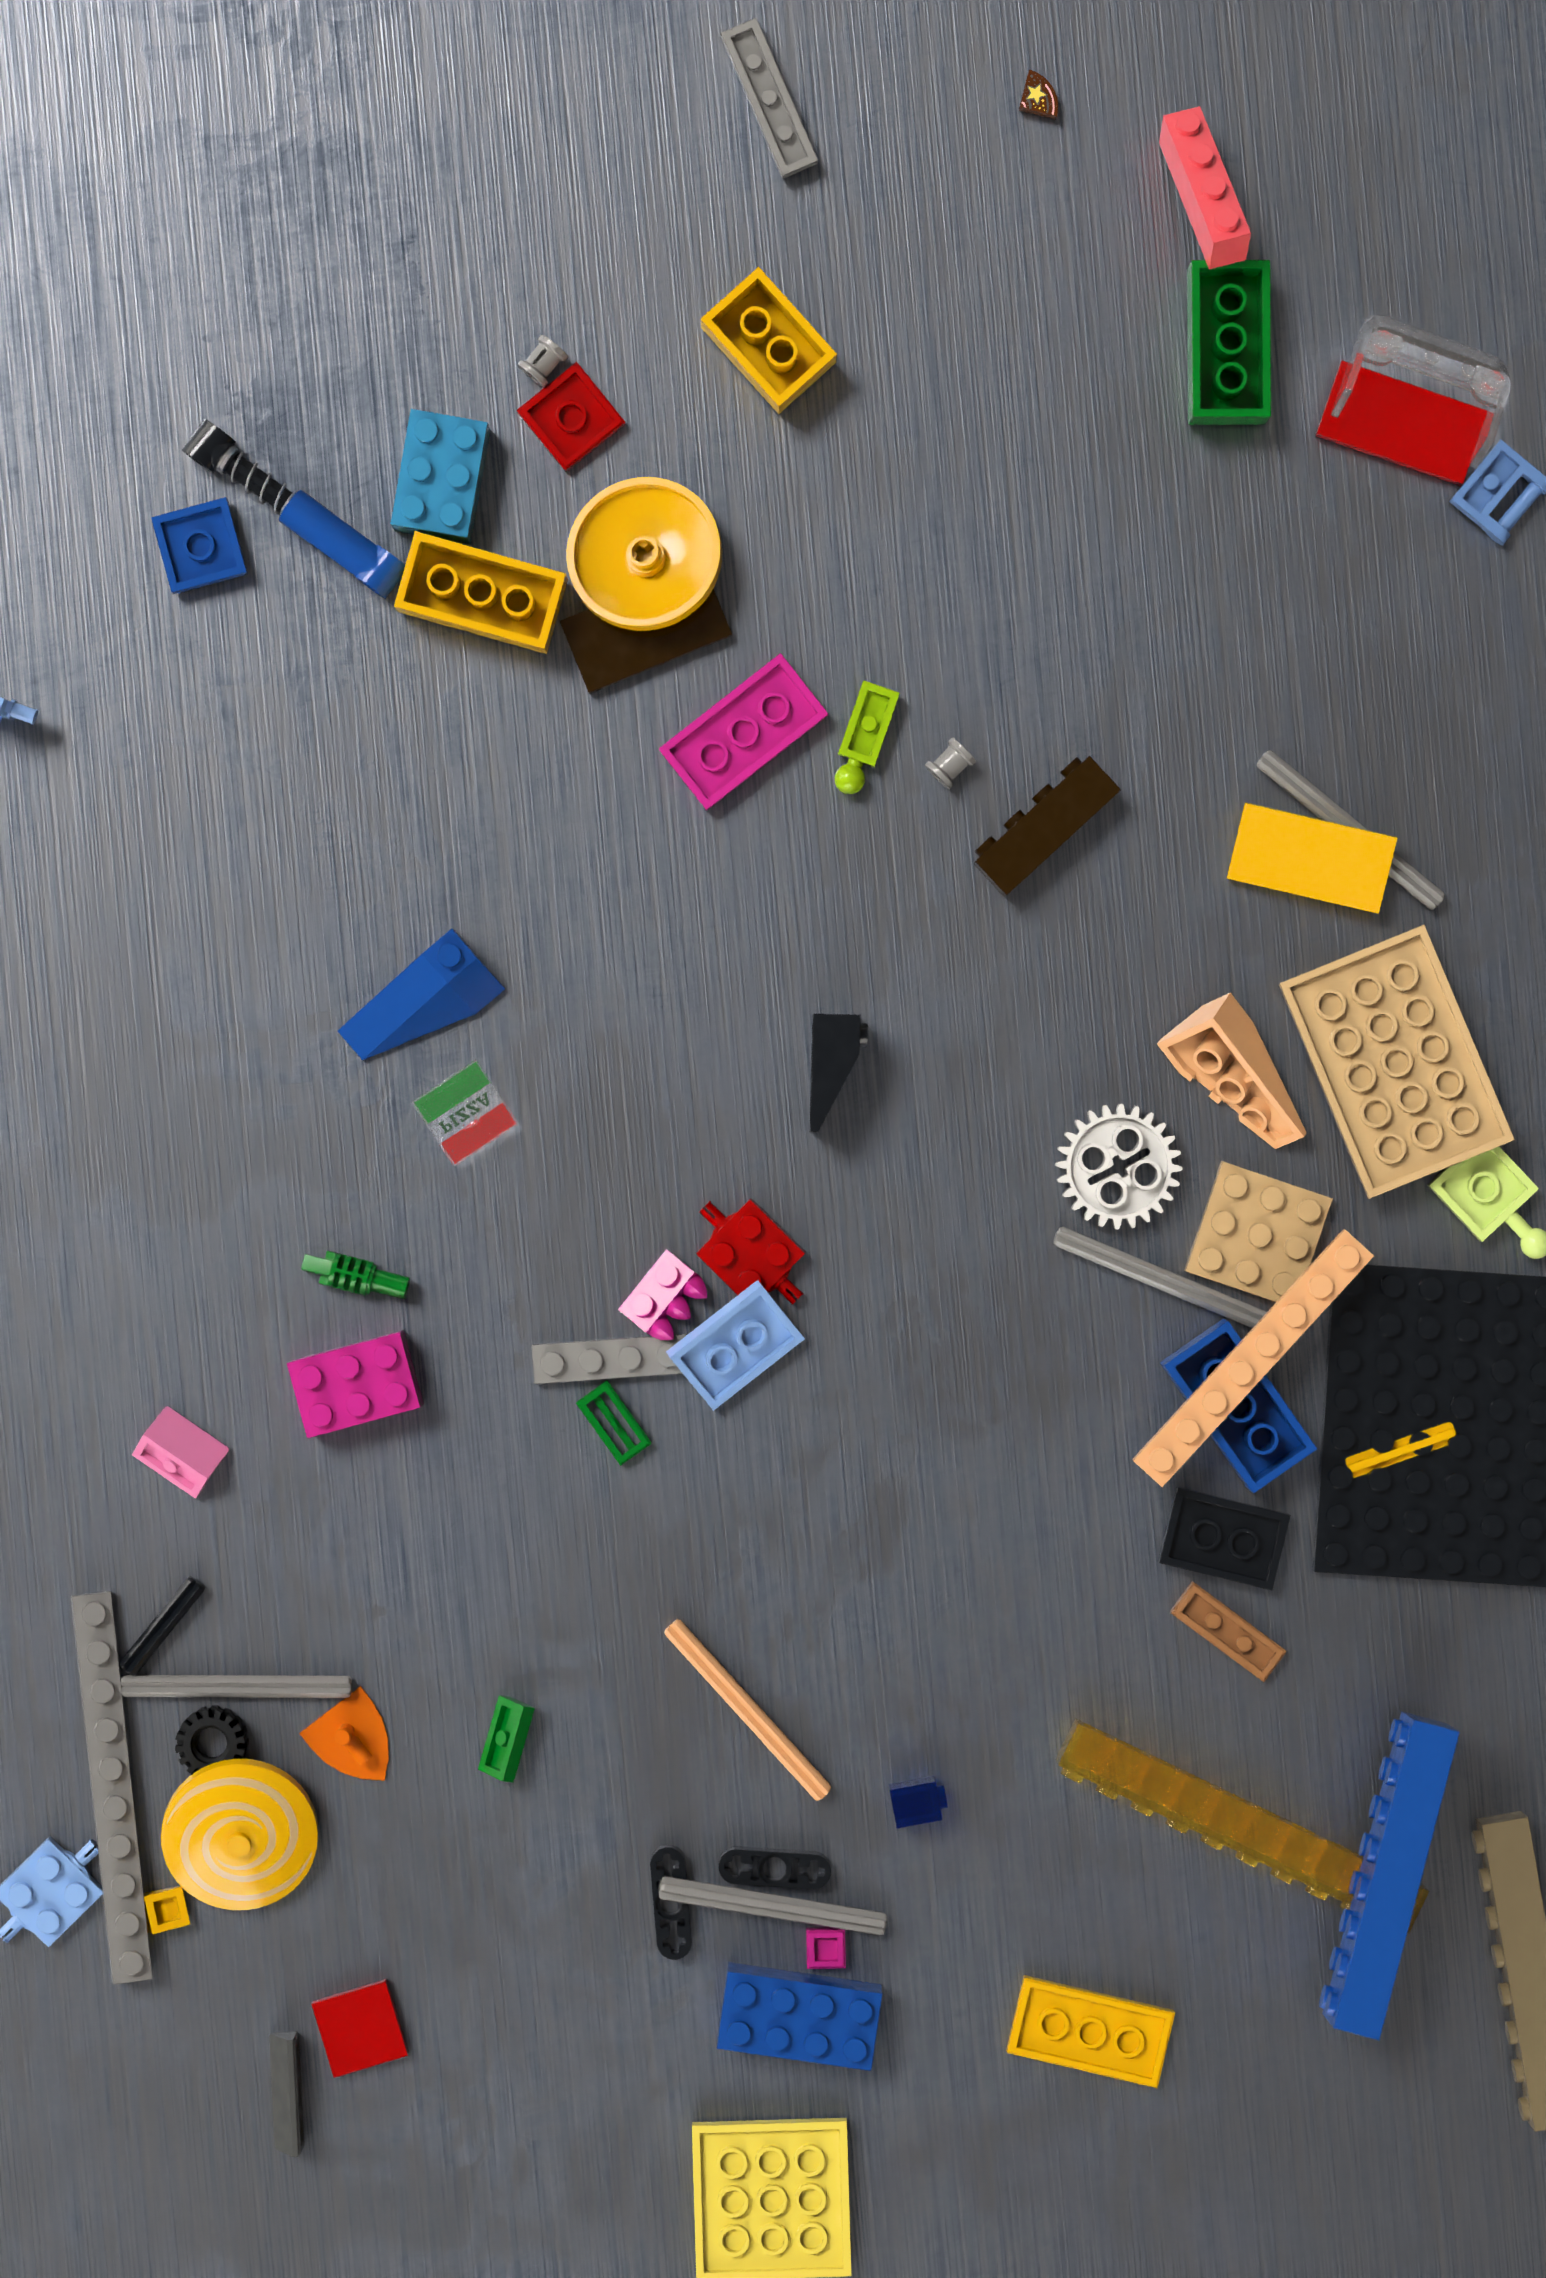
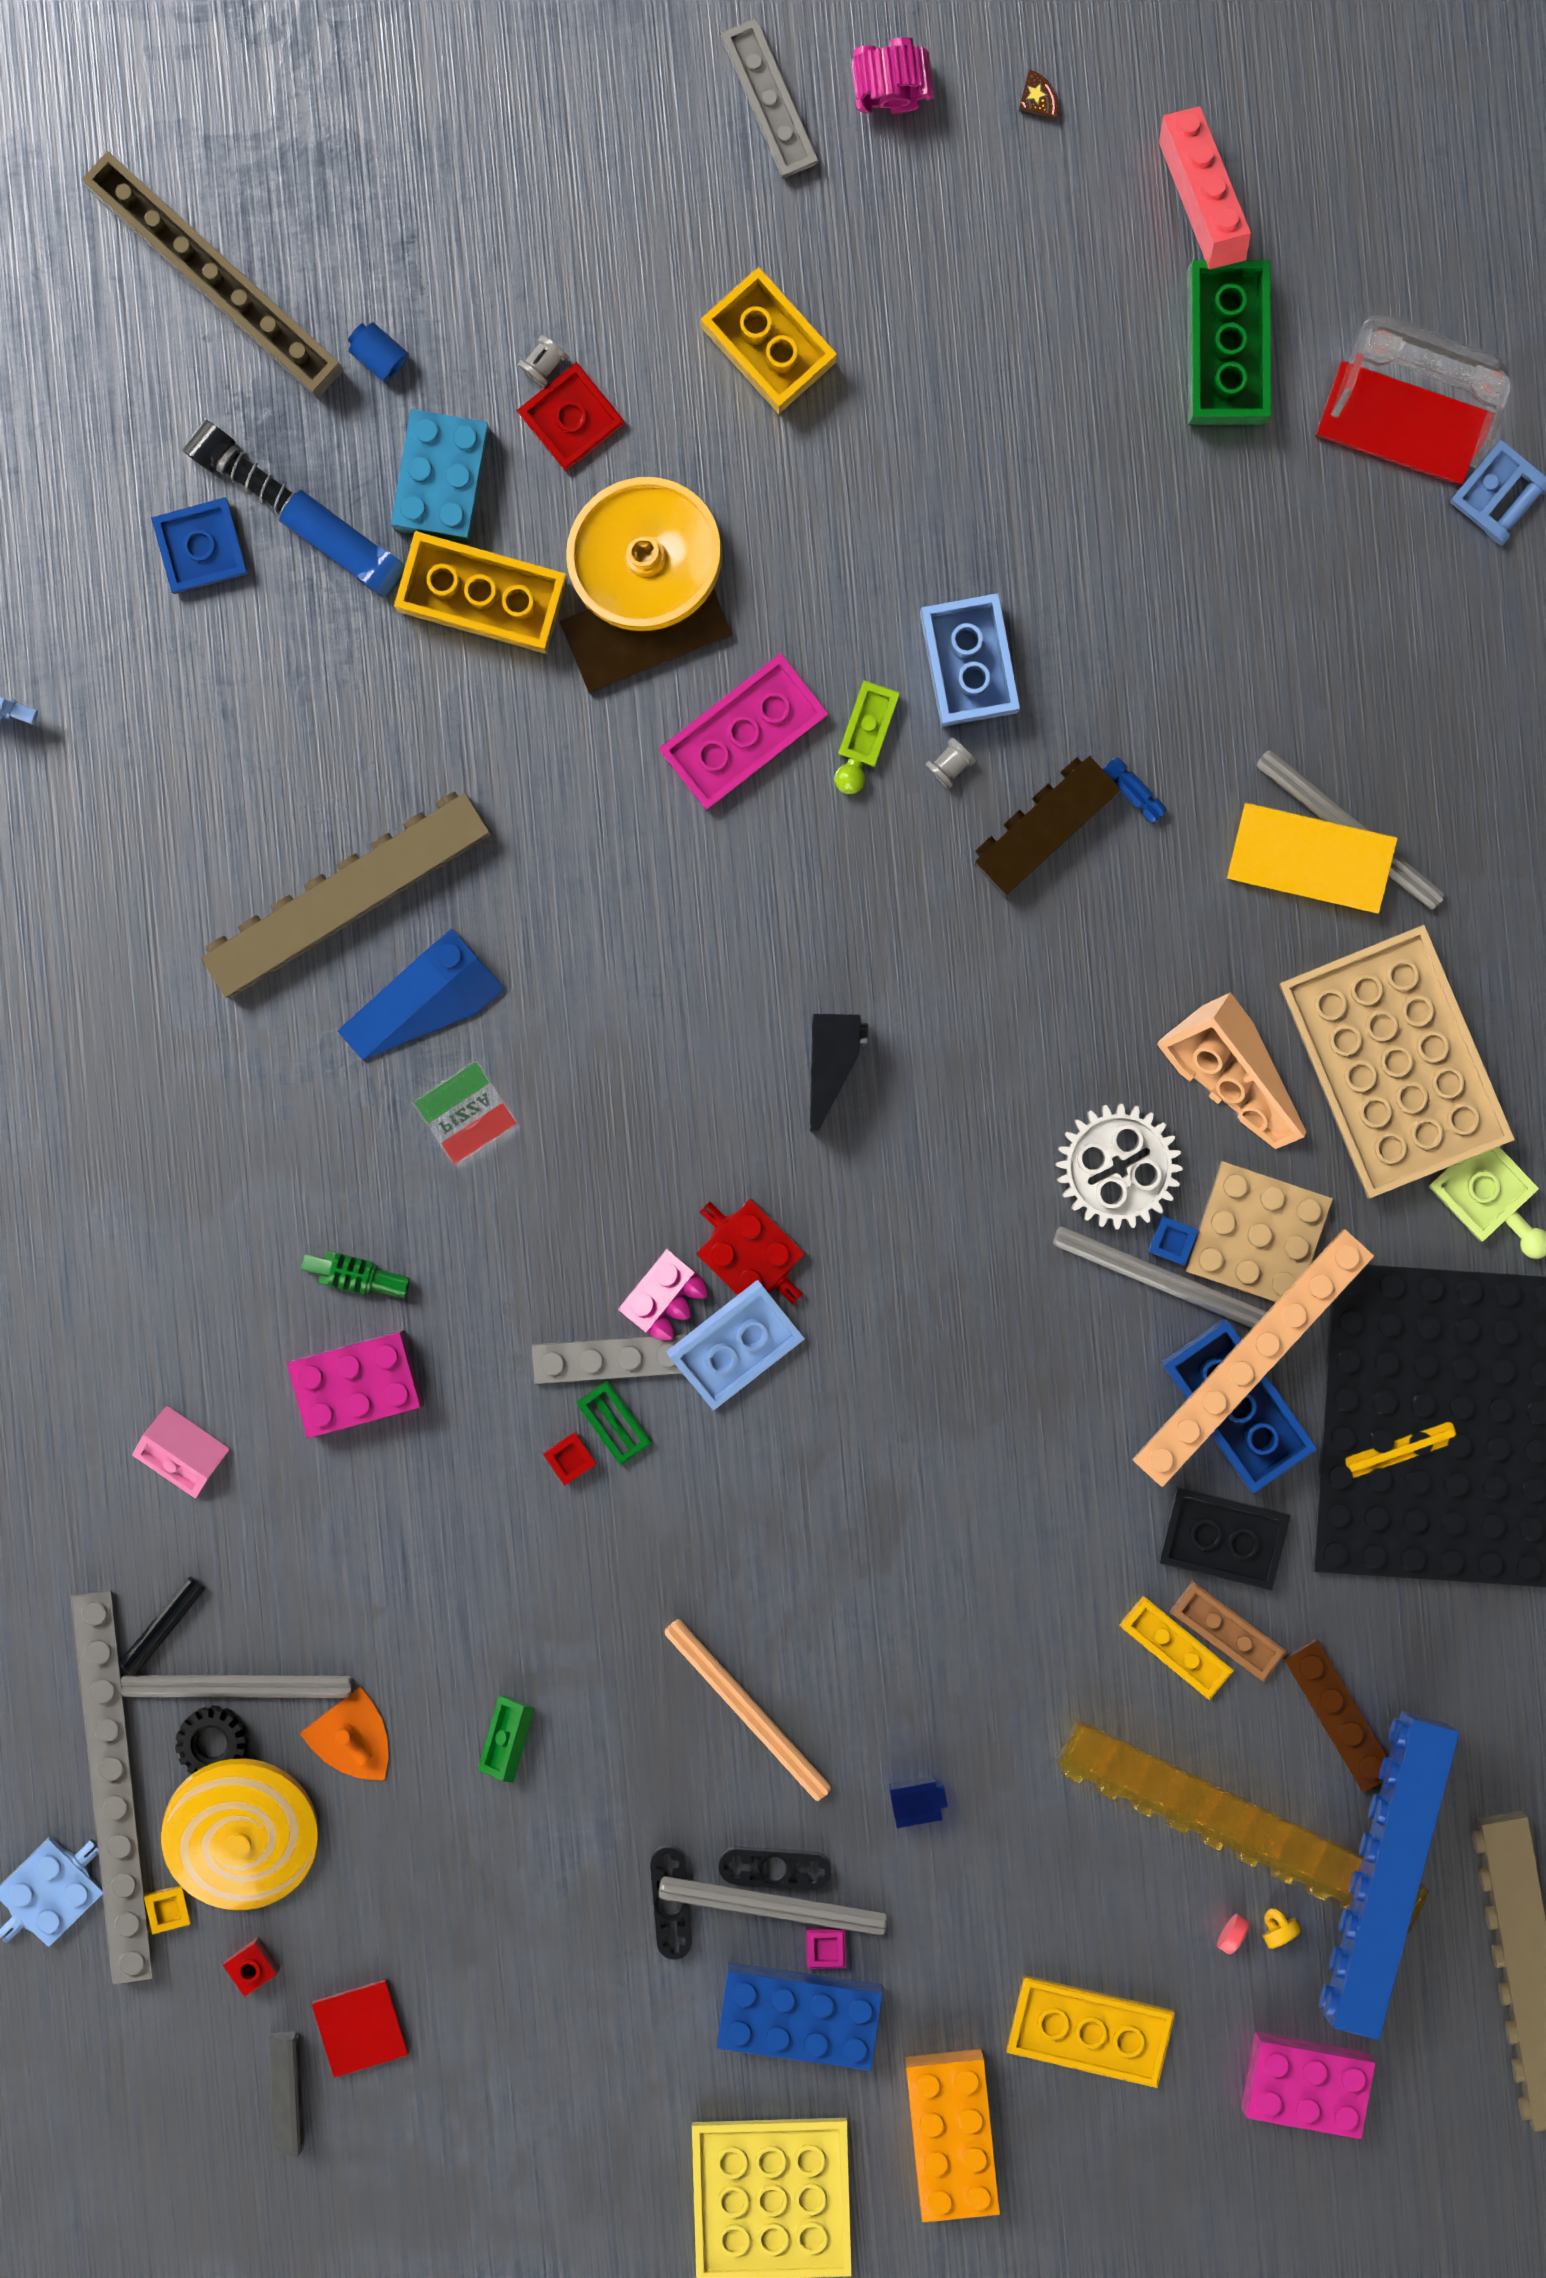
none -> dark tan brick [81,151,344,399]
none -> dark tan brick [200,792,492,999]
none -> red plate [223,1937,280,1997]
none -> blue brick [348,322,409,383]
none -> red plate [543,1431,597,1486]
none -> dark pink brick [851,37,934,114]
none -> light orange brick [905,2049,1000,2223]
none -> light blue brick [920,593,1020,727]
none -> blue axle [1103,757,1167,823]
none -> yellow tile [1119,1595,1234,1700]
none -> blue plate [1147,1216,1199,1266]
none -> coral tile [1217,1914,1250,1954]
none -> dark pink brick [1241,2031,1376,2139]
none -> yellow tile [1262,1909,1302,1949]
none -> reddish brown plate [1283,1638,1387,1793]

